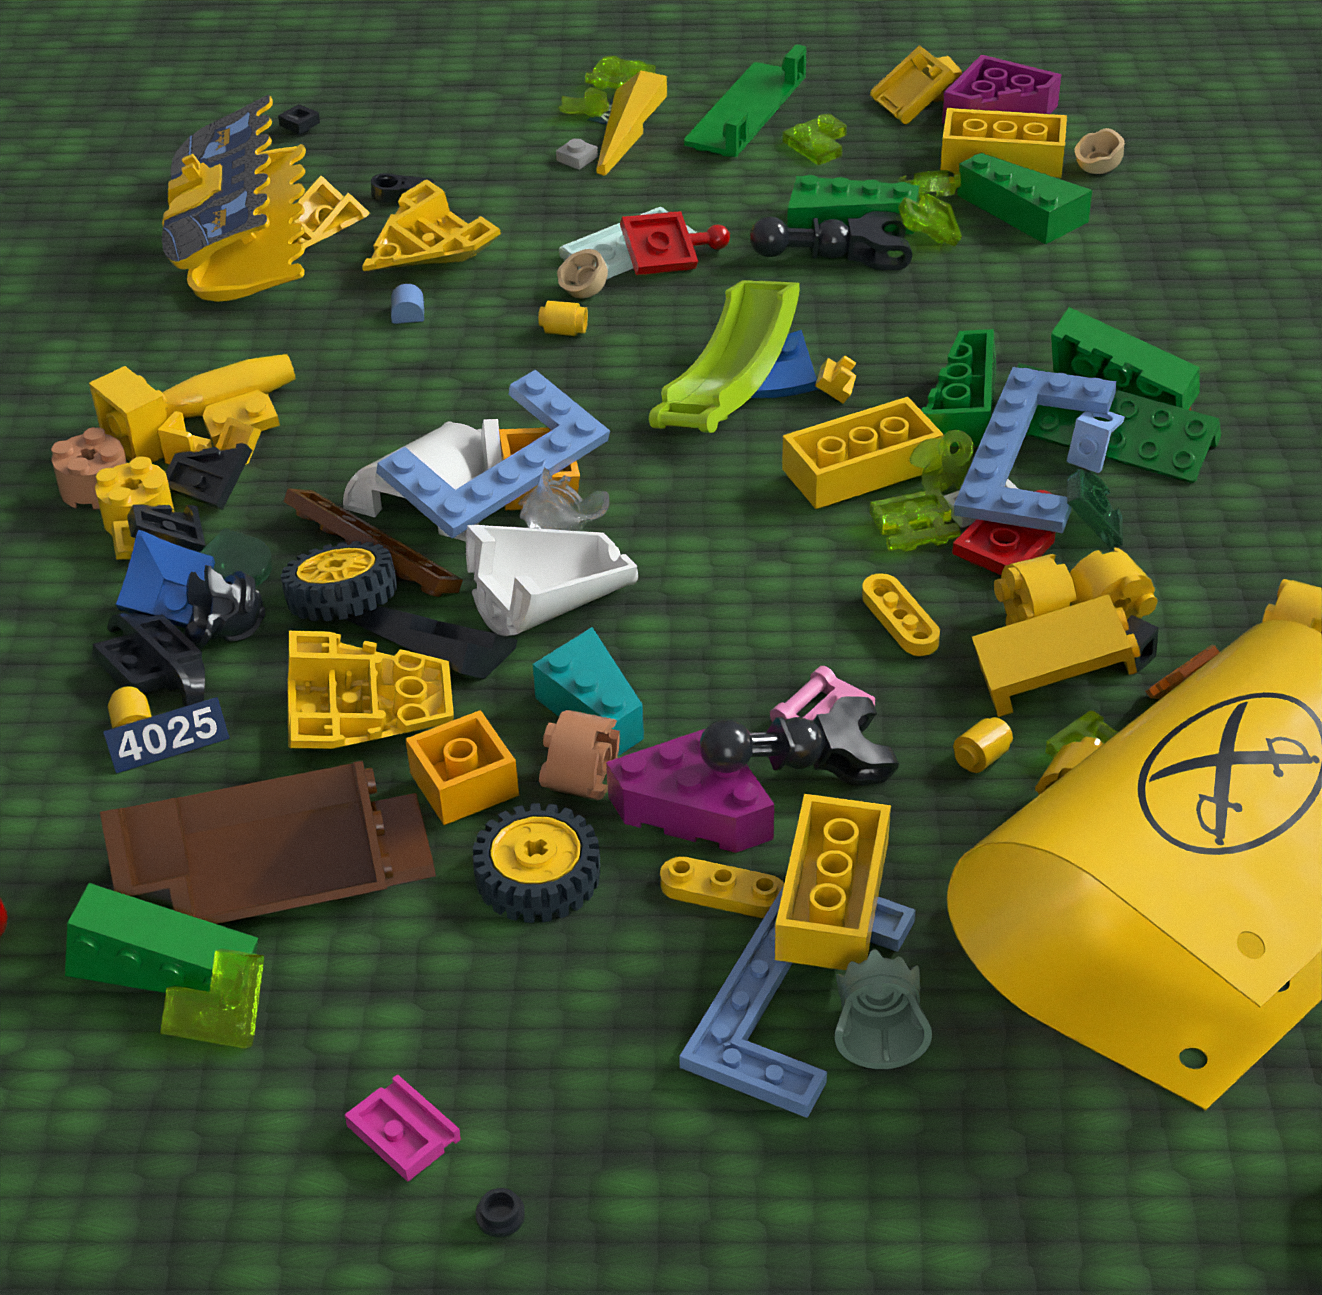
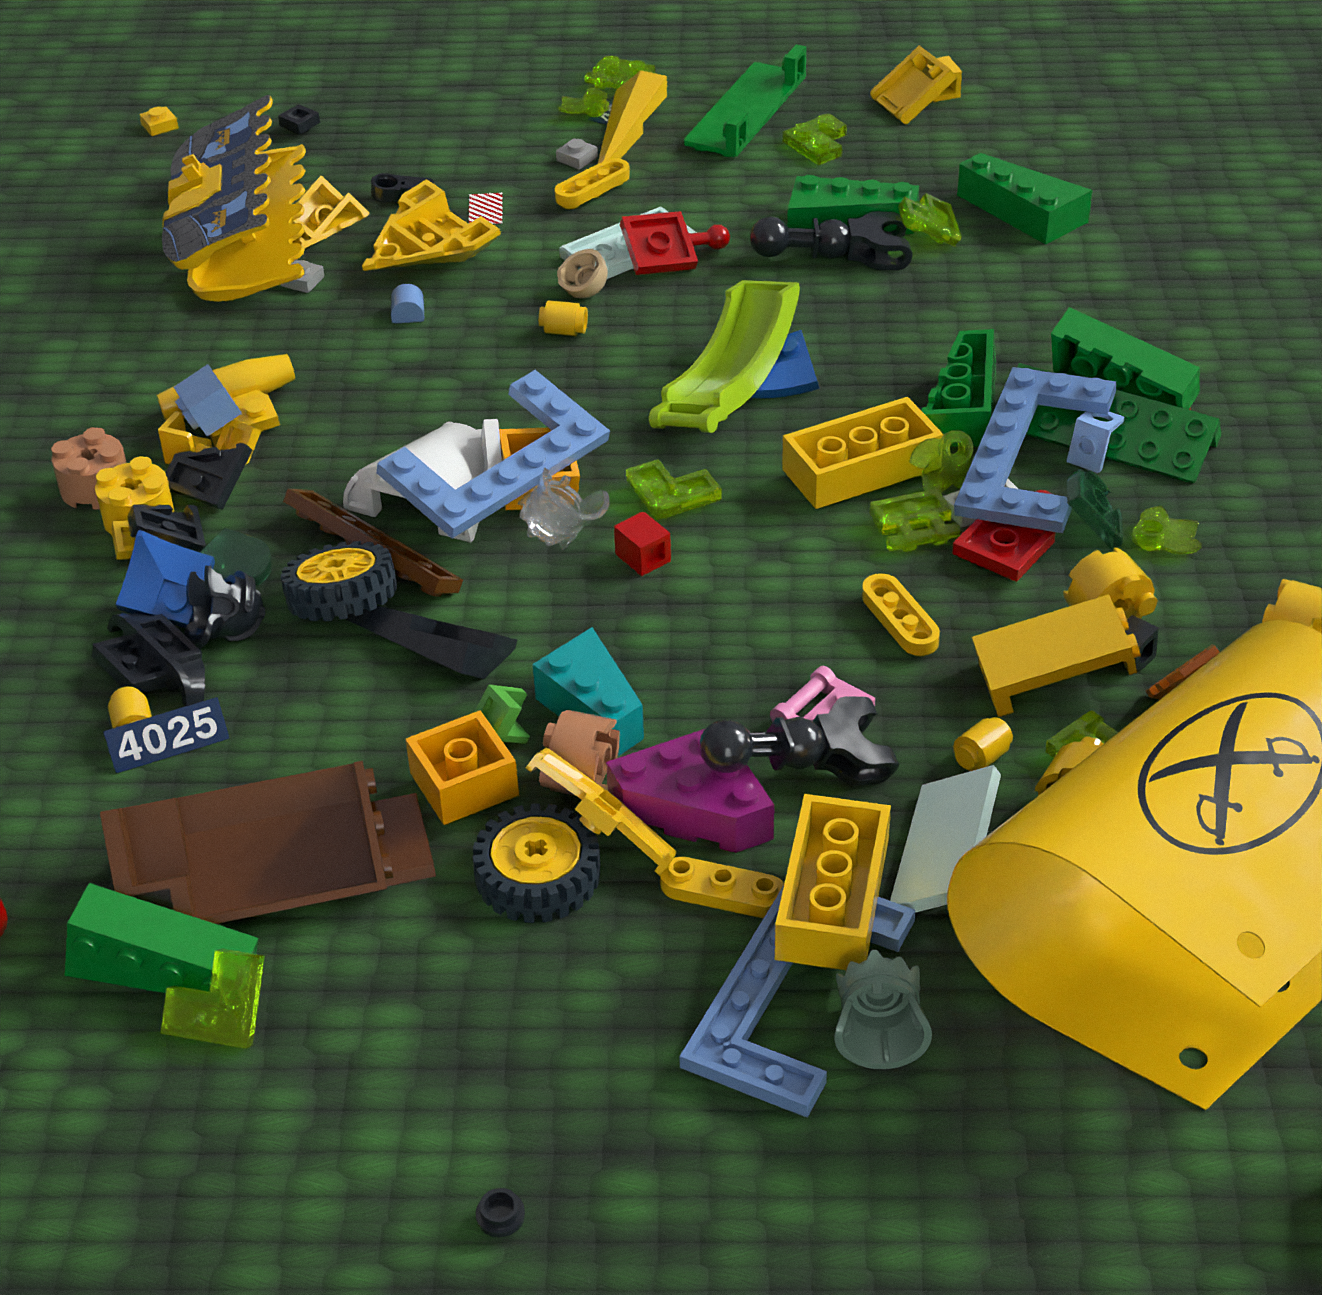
yellow brick [89,366,168,463] -> none
yellow wedge [287,631,454,749] -> none
dark pink plate [345,1074,461,1182] -> none
white cone [466,525,638,636] -> none
yellow tile [815,356,856,404] -> none
clear neon green plate [899,171,961,198] -> none
yellow brick [941,108,1067,178] -> none
magenta brick [942,55,1061,124] -> none
yellow brick [994,554,1077,626] -> none
tan helmet [1075,128,1124,174] -> none
none -> yellow plate [139,106,179,136]
none -> medium blue brick [174,364,242,437]
none -> light grey plate [281,260,325,293]
none -> sticker [469,193,502,224]
none -> bright green panel [475,684,530,744]
none -> yellow plate [525,748,677,876]
none -> yellow plate [555,158,630,209]
none -> red panel [614,512,671,576]
none -> clear neon green plate [626,459,722,520]
none -> light aqua tile [890,765,1001,912]
none -> clear neon green plate [1132,505,1202,554]

